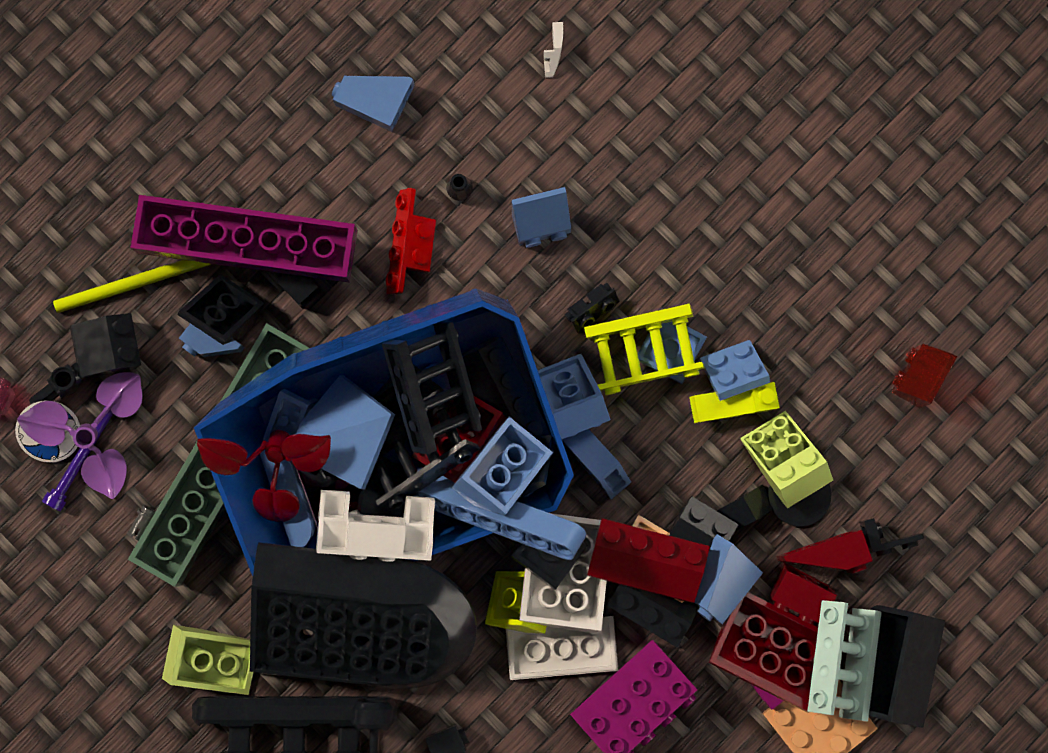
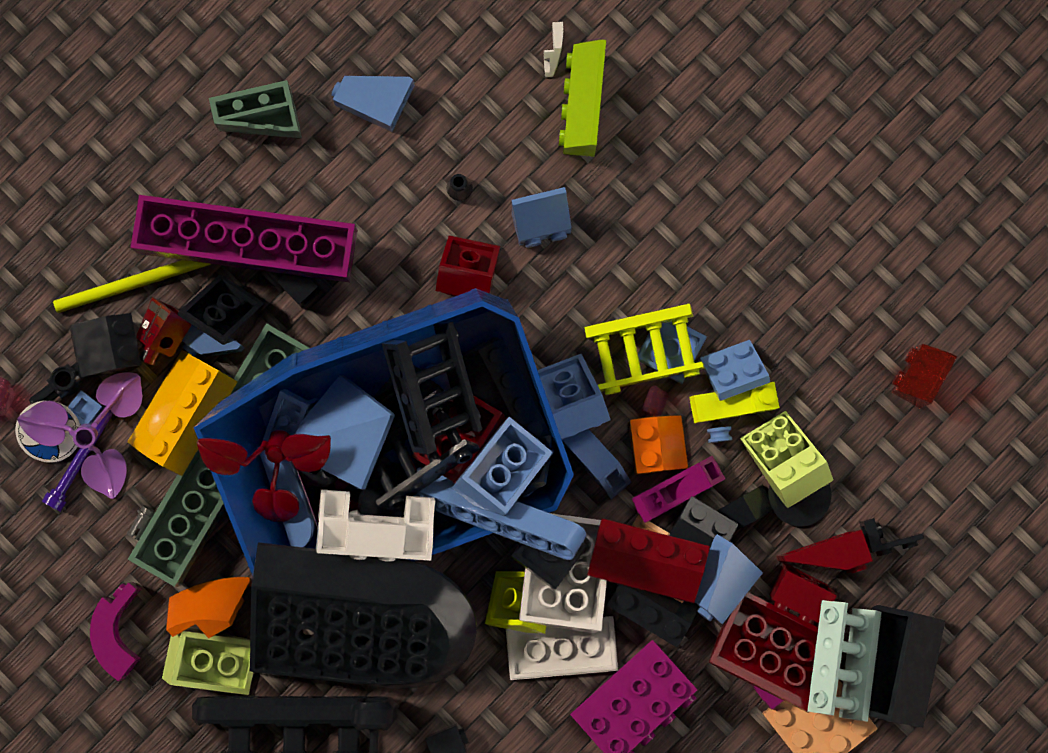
red bracket [385,188,436,295] -> none
black hinge [564,283,620,333] -> none
none -> medium blue plate [68,390,104,425]
none -> magenta arch [90,582,142,681]
none -> yellow slope [128,350,238,476]
none -> dark red torso [137,297,192,365]
none -> orange slope [166,577,252,638]
none -> sand green wedge [209,80,302,138]
none -> dark red slope [435,235,500,296]
none -> lime slope [559,40,606,157]
none -> orange slope [628,415,688,475]
none -> magenta arch [632,455,725,523]
none -> clear pink slope [641,385,668,417]
none -> medium blue bush [707,427,732,443]

